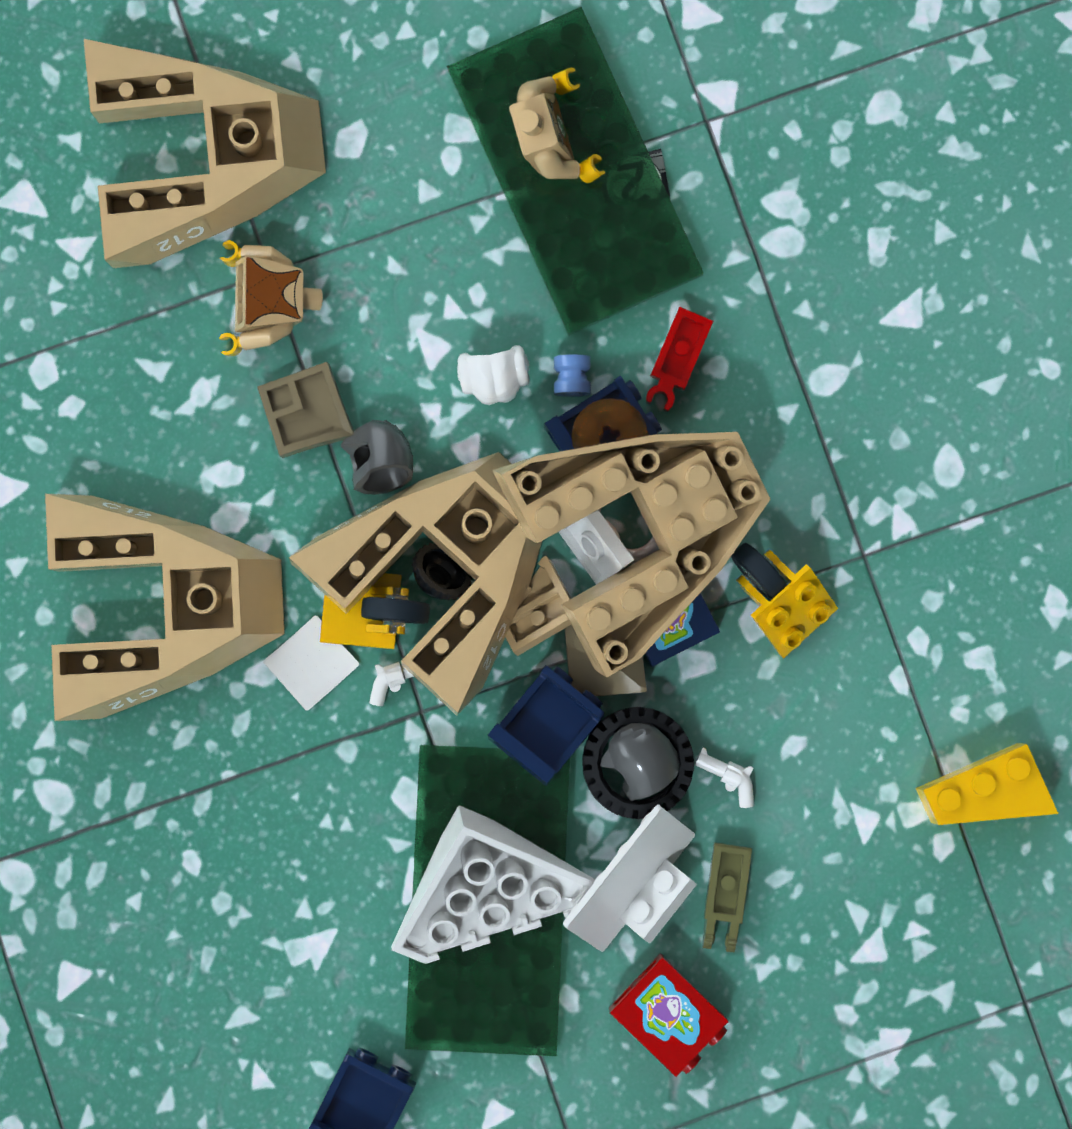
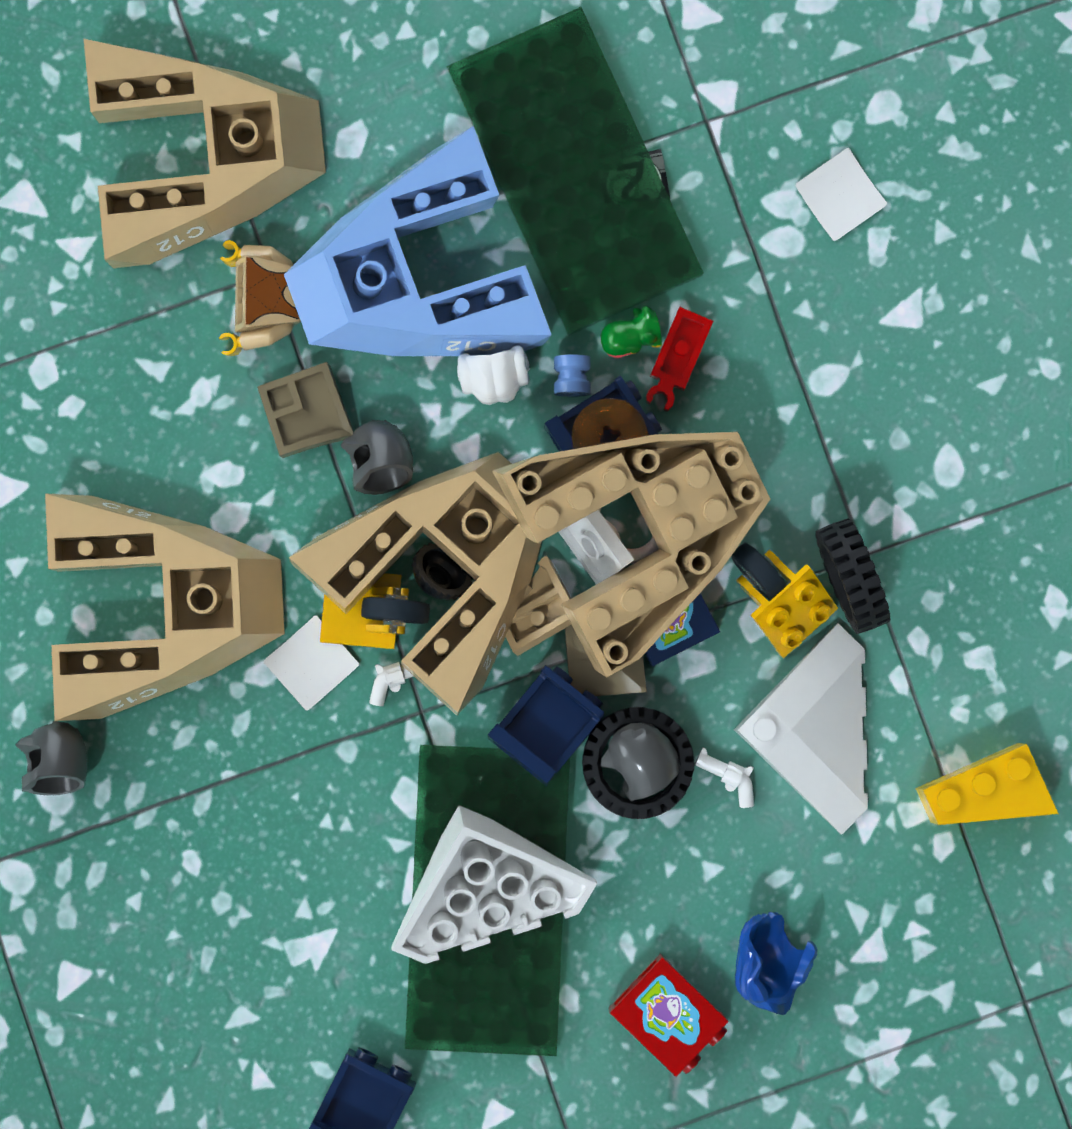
tan torso [509,67,605,183] -> none
white bracket [563,805,697,952] -> none
olive hinge [702,842,752,952] -> none
none -> dark grey piece [15,721,88,796]
none -> light blue piece [284,126,552,356]
none -> green animal [600,306,662,358]
none -> white slope [734,623,868,835]
none -> blue hair [735,912,817,1015]
none -> white sticker [795,148,887,241]
none -> black tyre [815,518,891,634]

